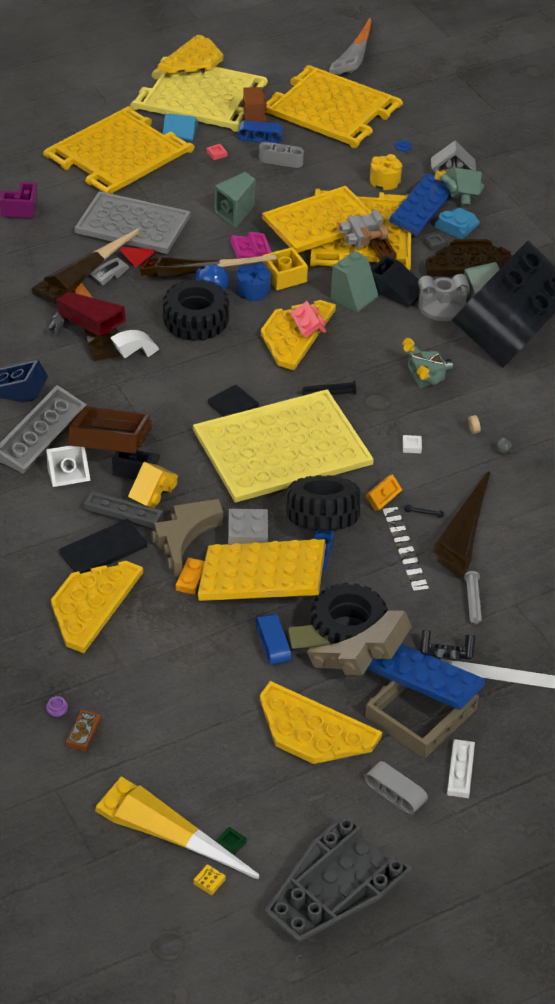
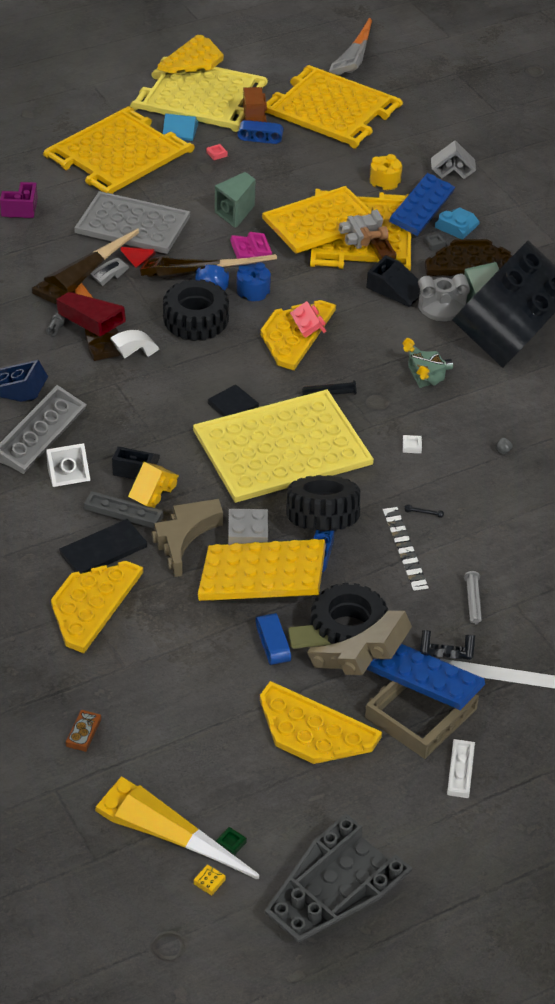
medium lavender plate [46,696,68,717] -> none
reddish brown window [68,406,152,453] -> none
light orange plate [176,557,205,595] -> none
light grey beam [259,142,304,168] -> none
yellow brick [262,247,308,290] -> none
sand green slope [331,251,378,313] -> none
light grey beam [364,761,428,815] -> none
light orange plate [365,474,402,511] -> none
blue plant [394,140,412,152] -> none
dark brown plate [429,471,490,579] -> none
sand green torso [434,168,484,207] -> none
tan tile [468,415,481,434] -> none

